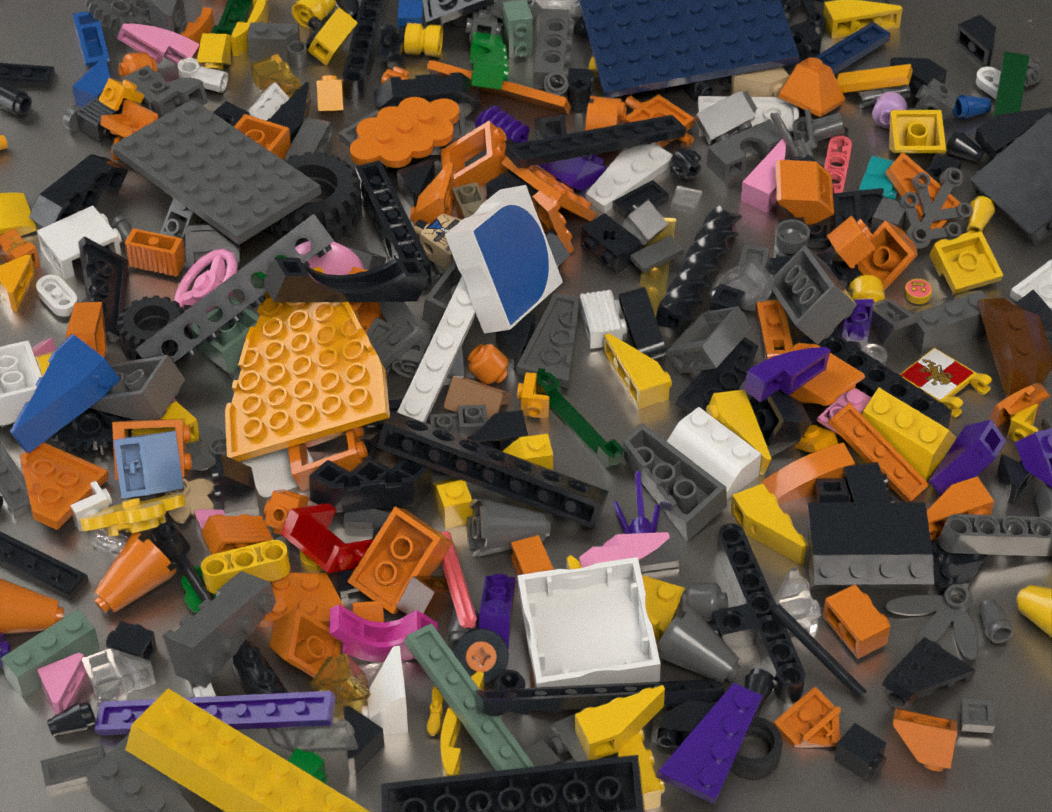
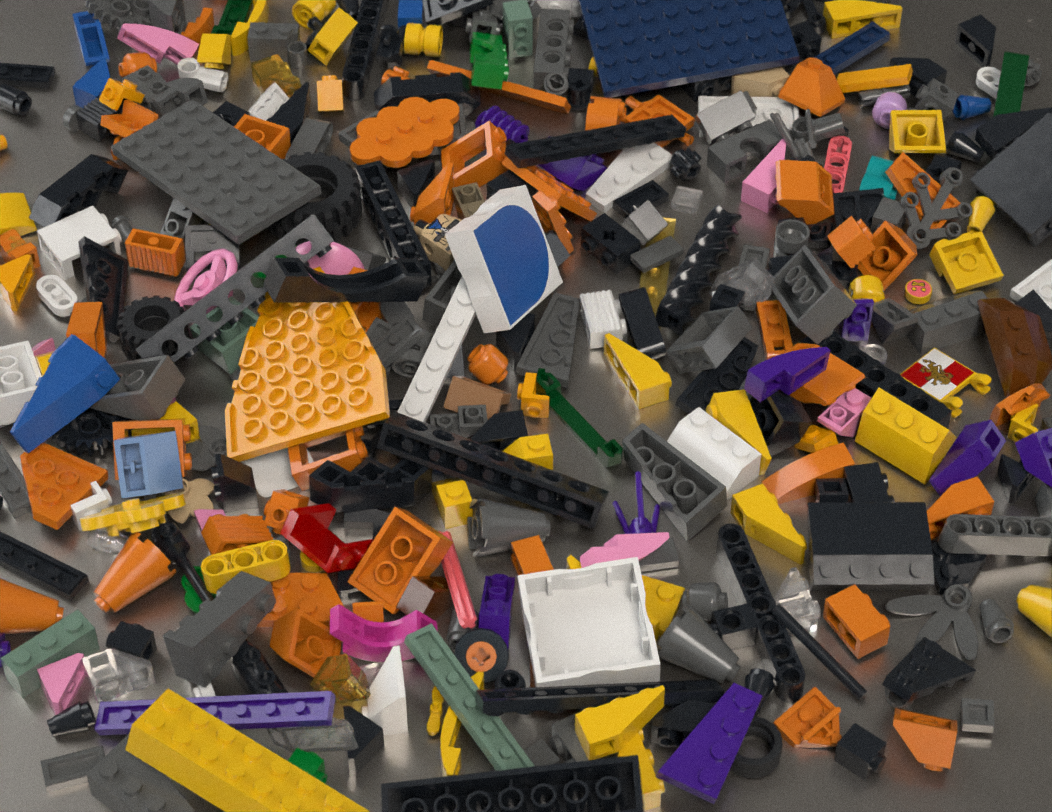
black brick [534,114,567,139] -> none
orange tile [828,402,930,502] -> none

